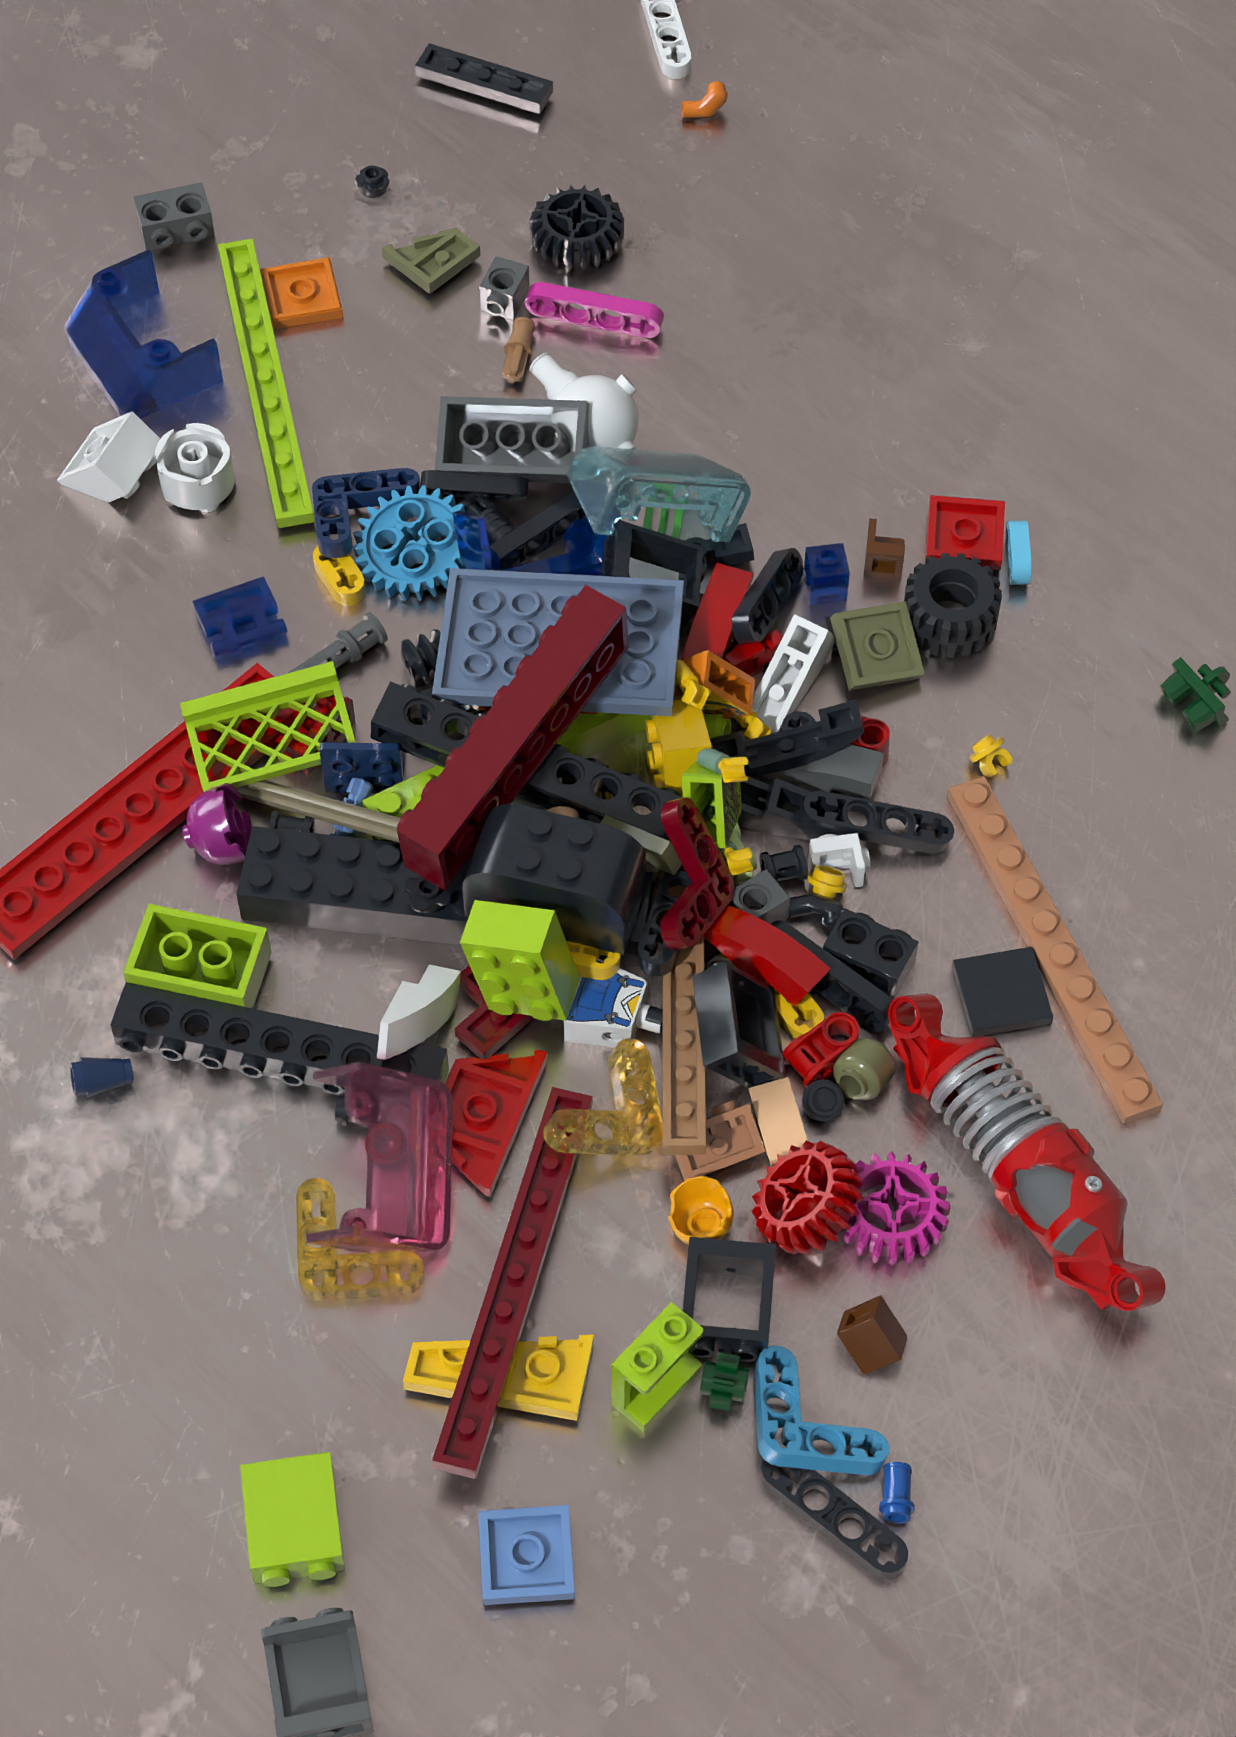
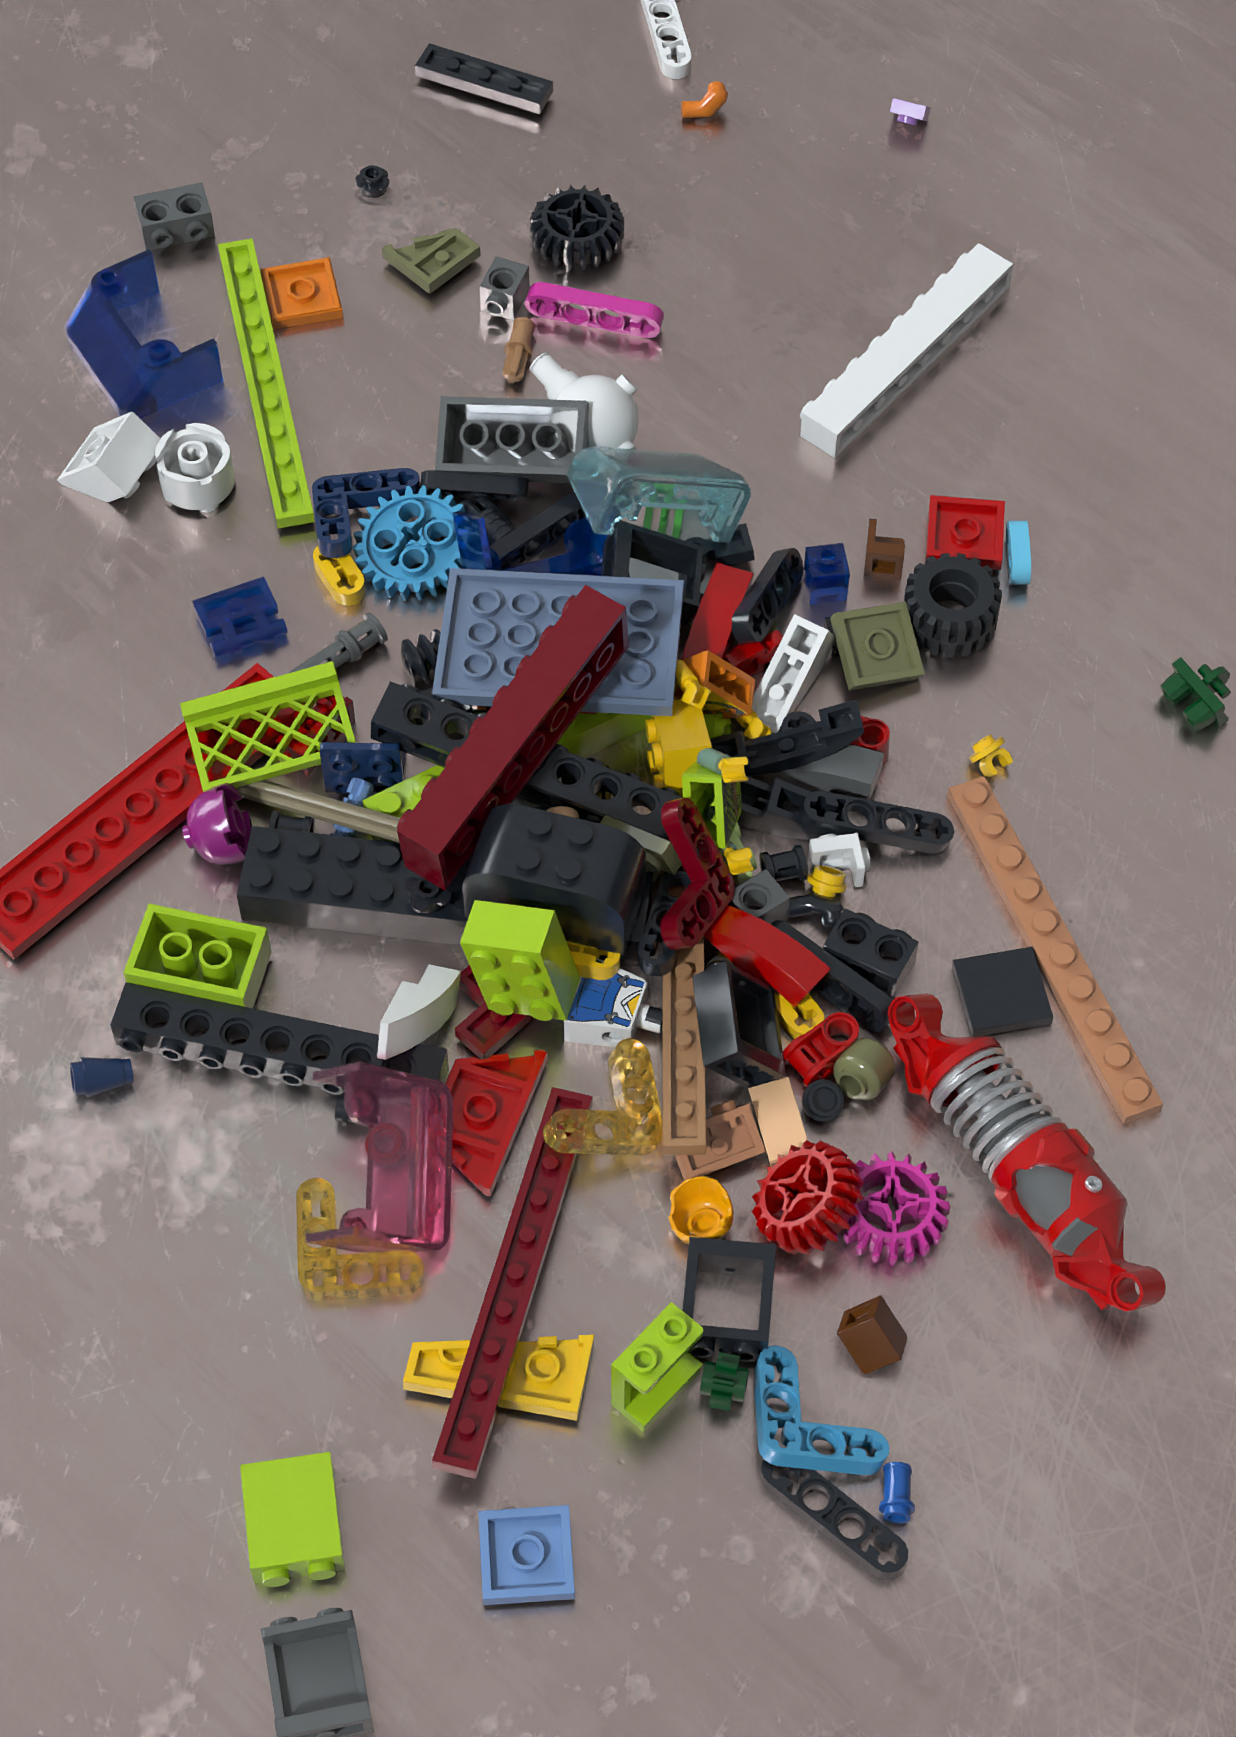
none -> white brick [800,243,1013,458]
none -> plate [890,98,931,126]

